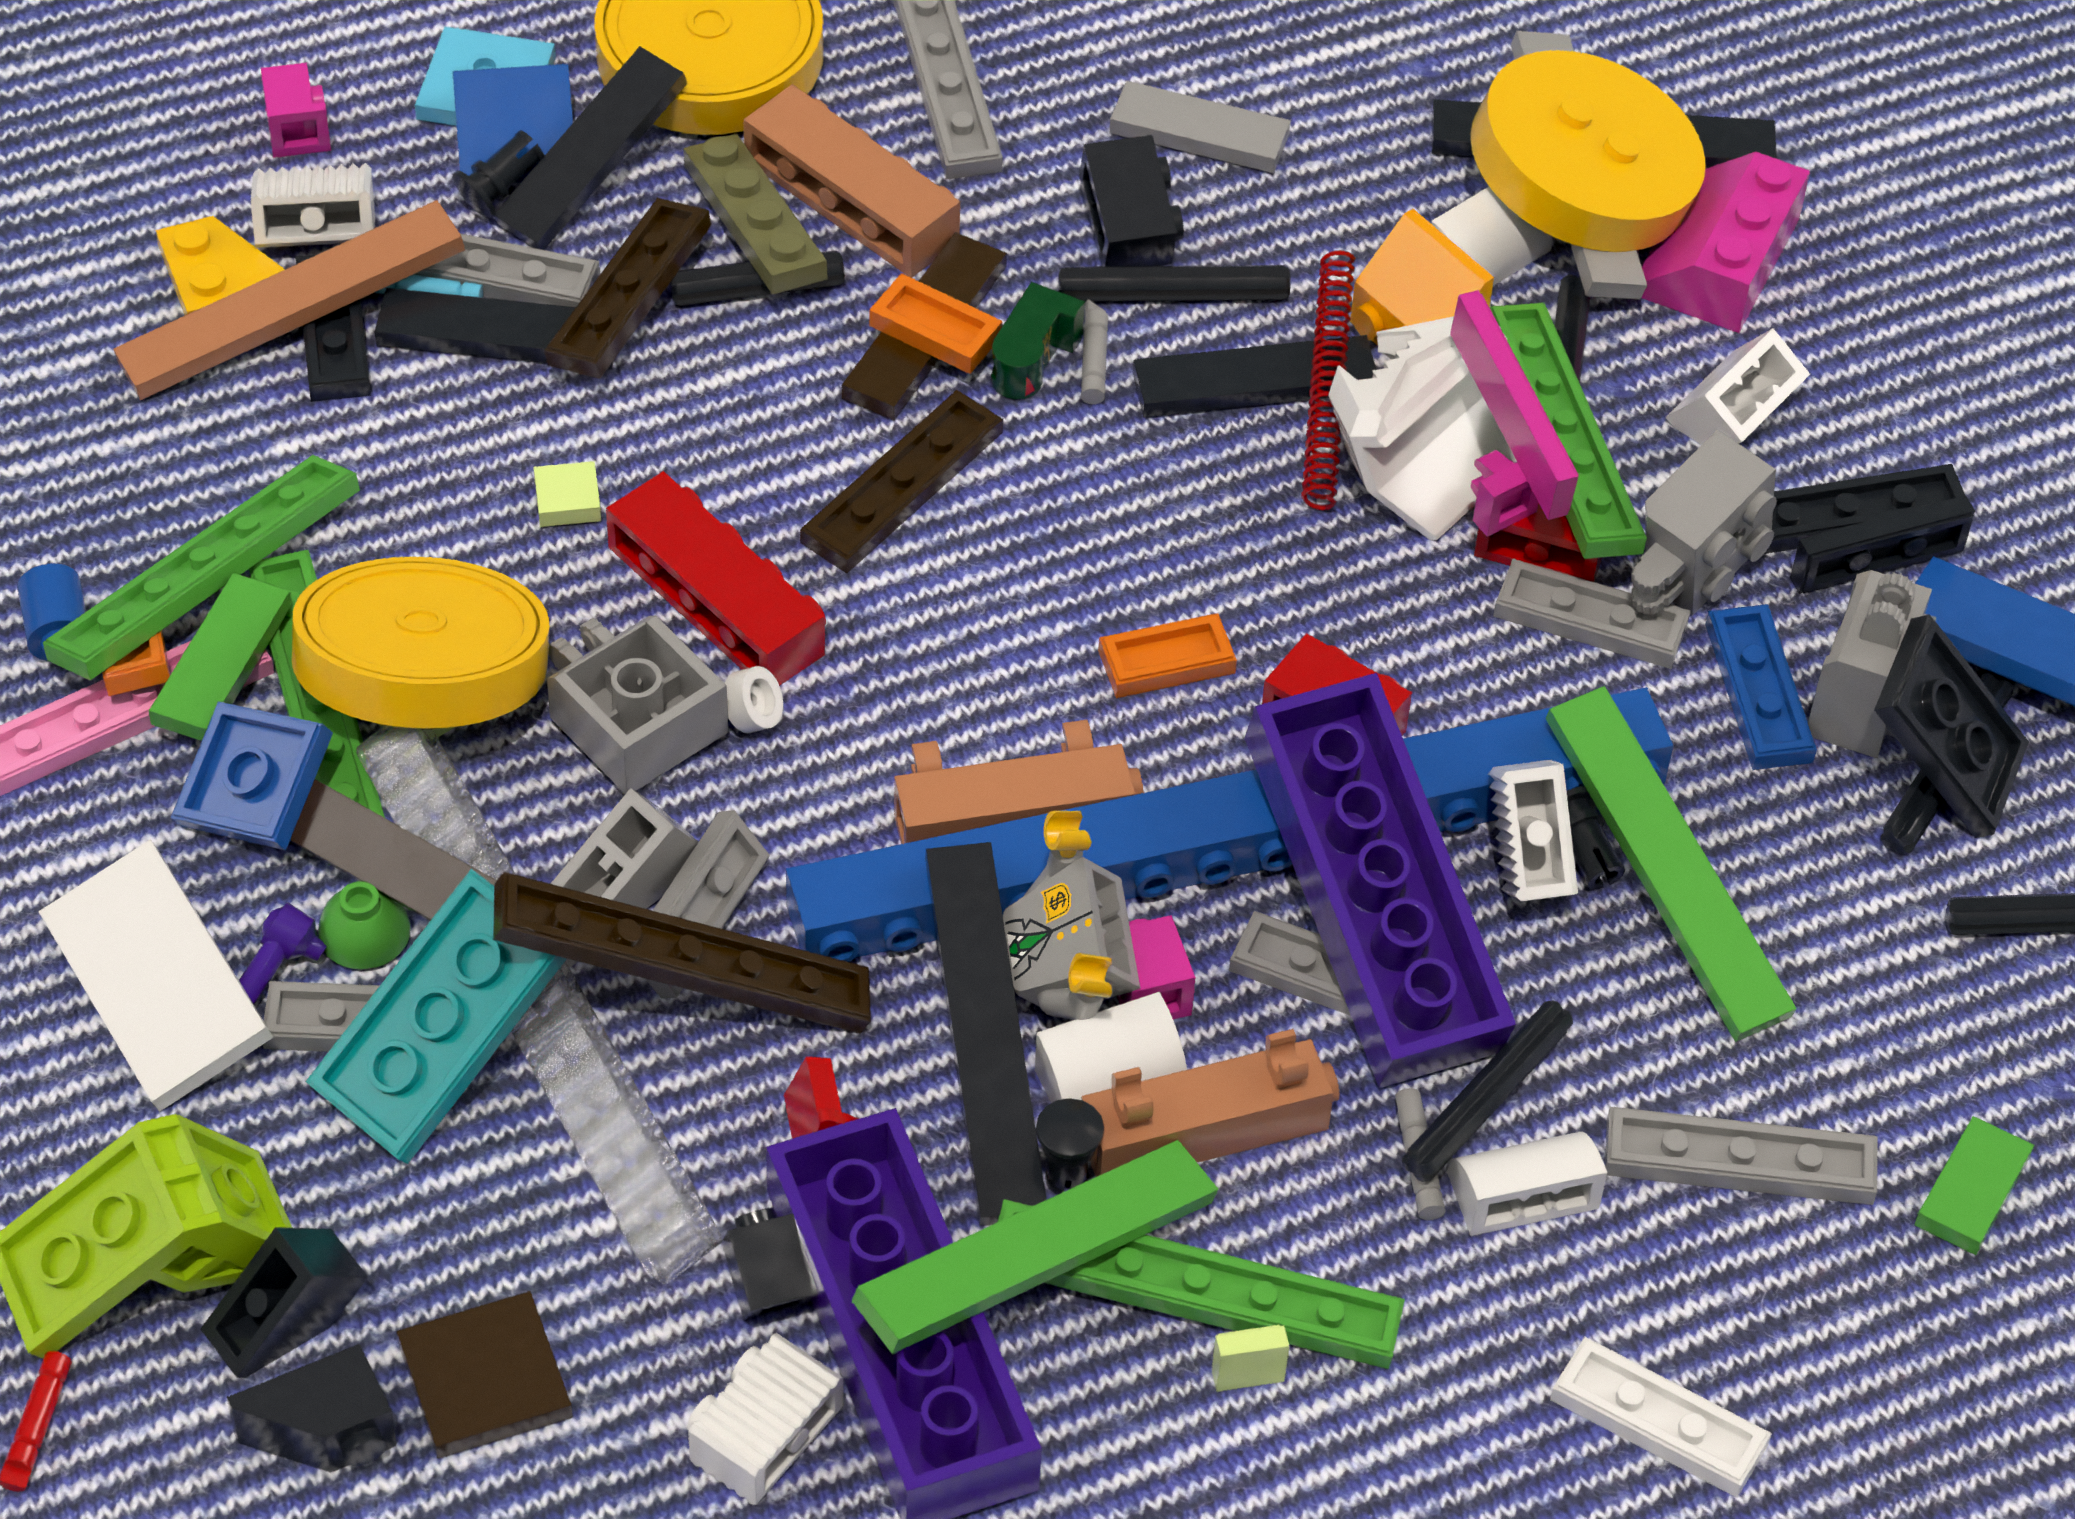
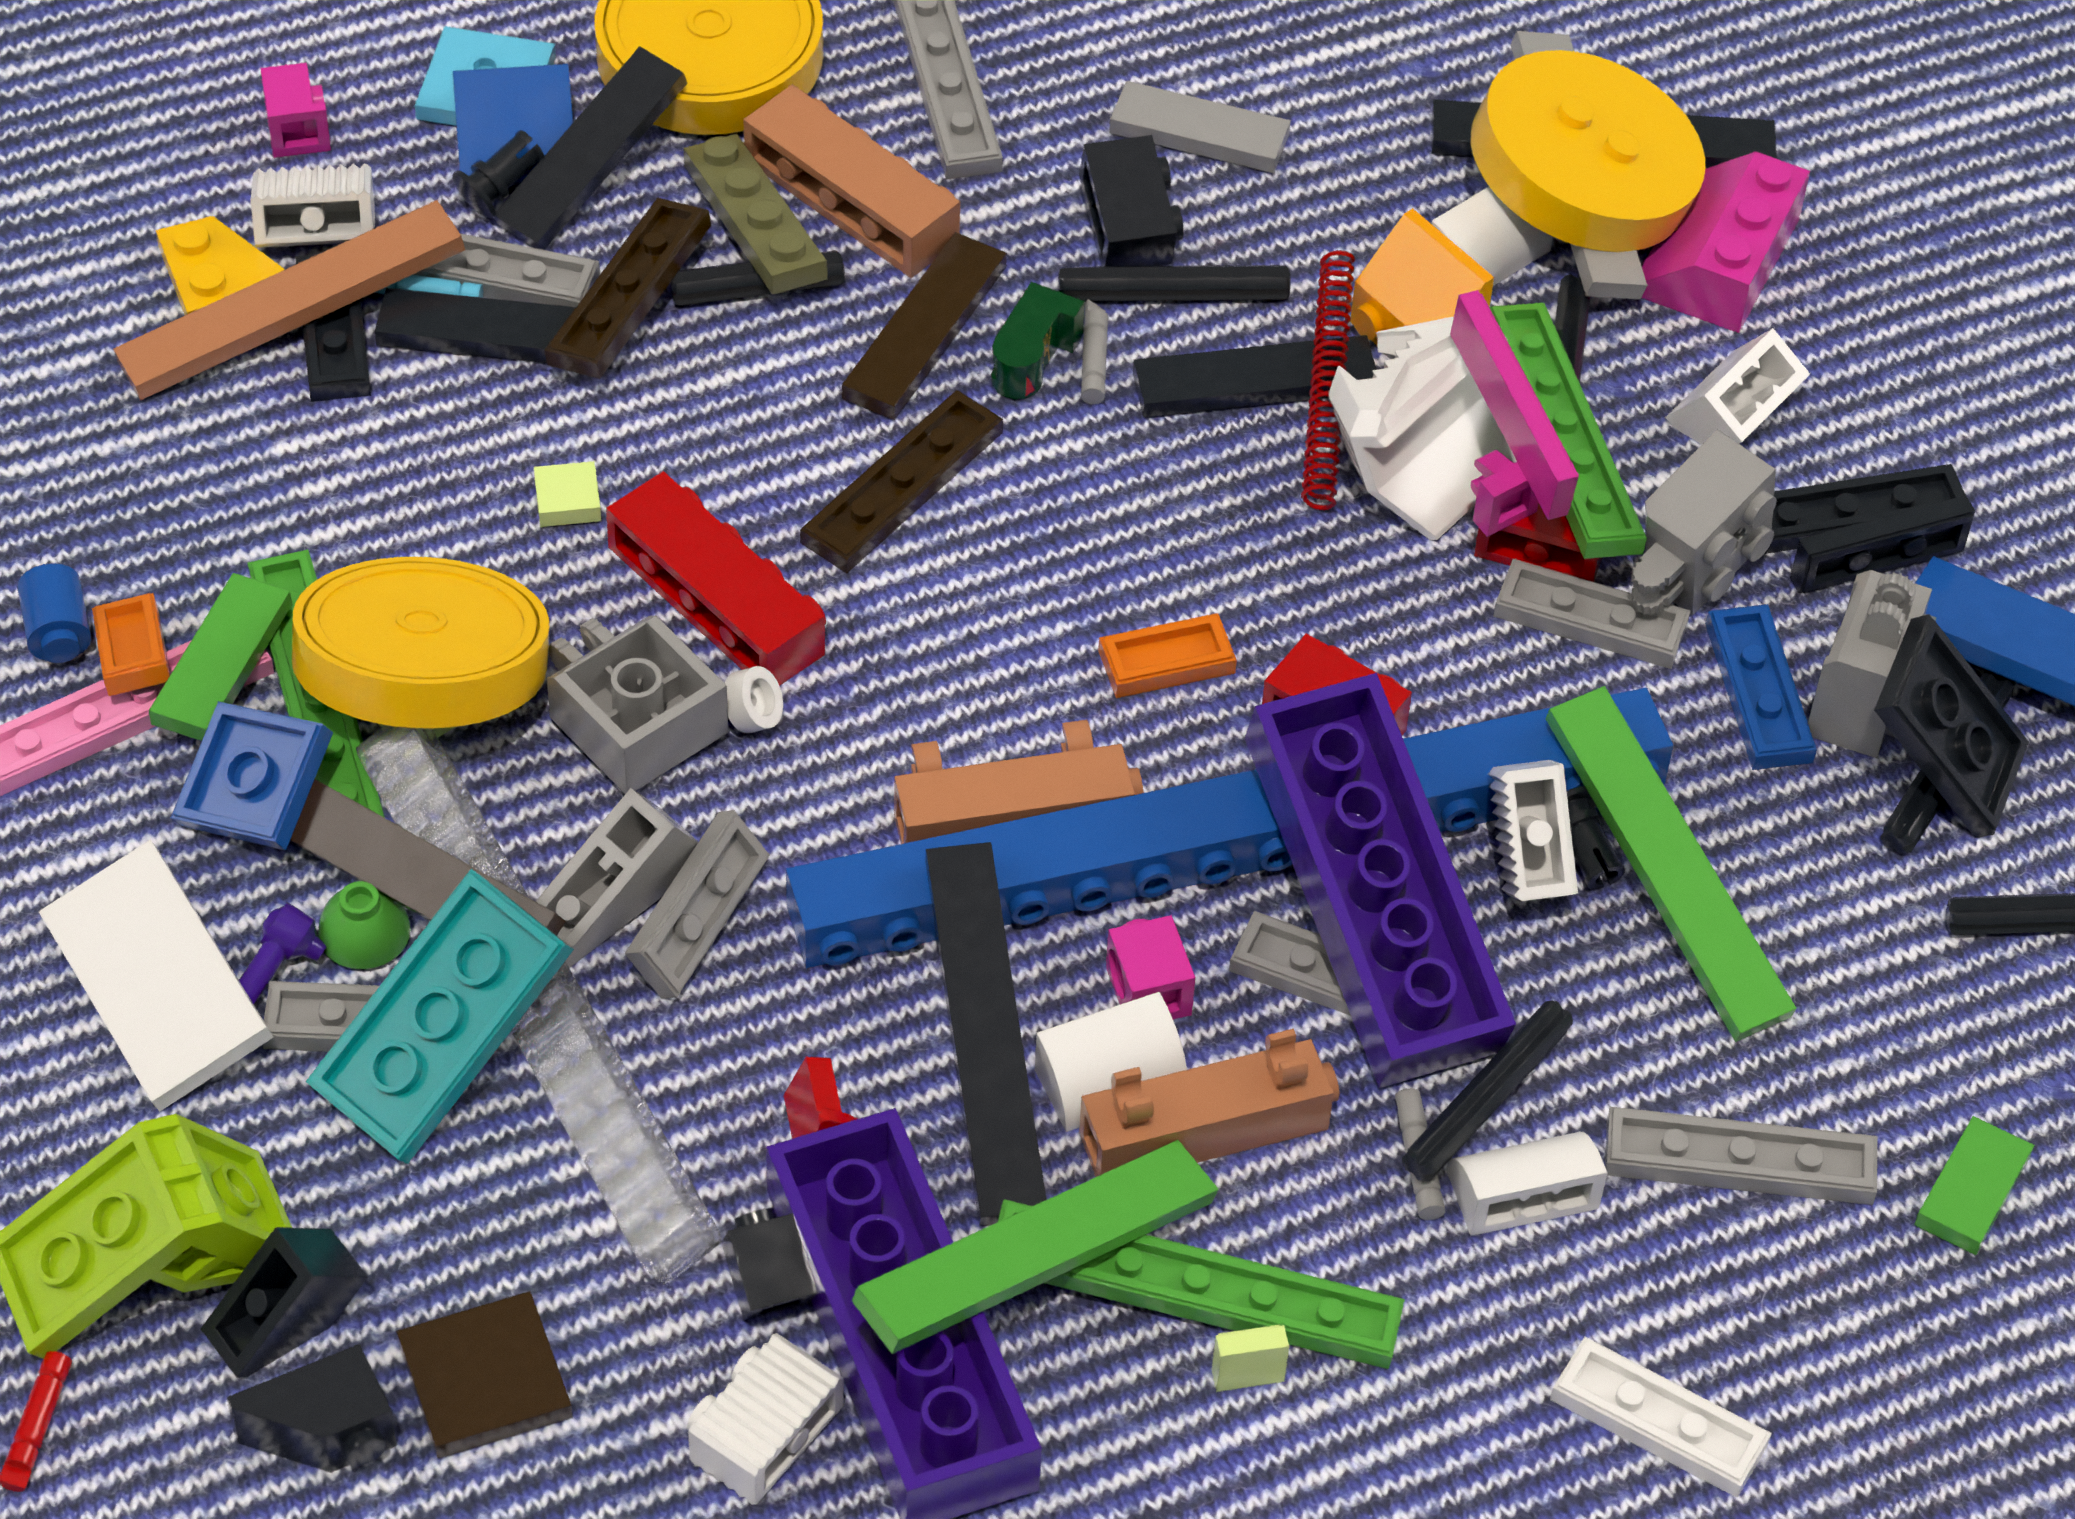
bright green tile [43,455,360,680] -> none
dark brown tile [493,872,871,1034] -> none
orange tile [869,273,1002,374] -> none
light grey torso [1003,811,1140,1020] -> none
black pin [1036,1098,1105,1195] -> none

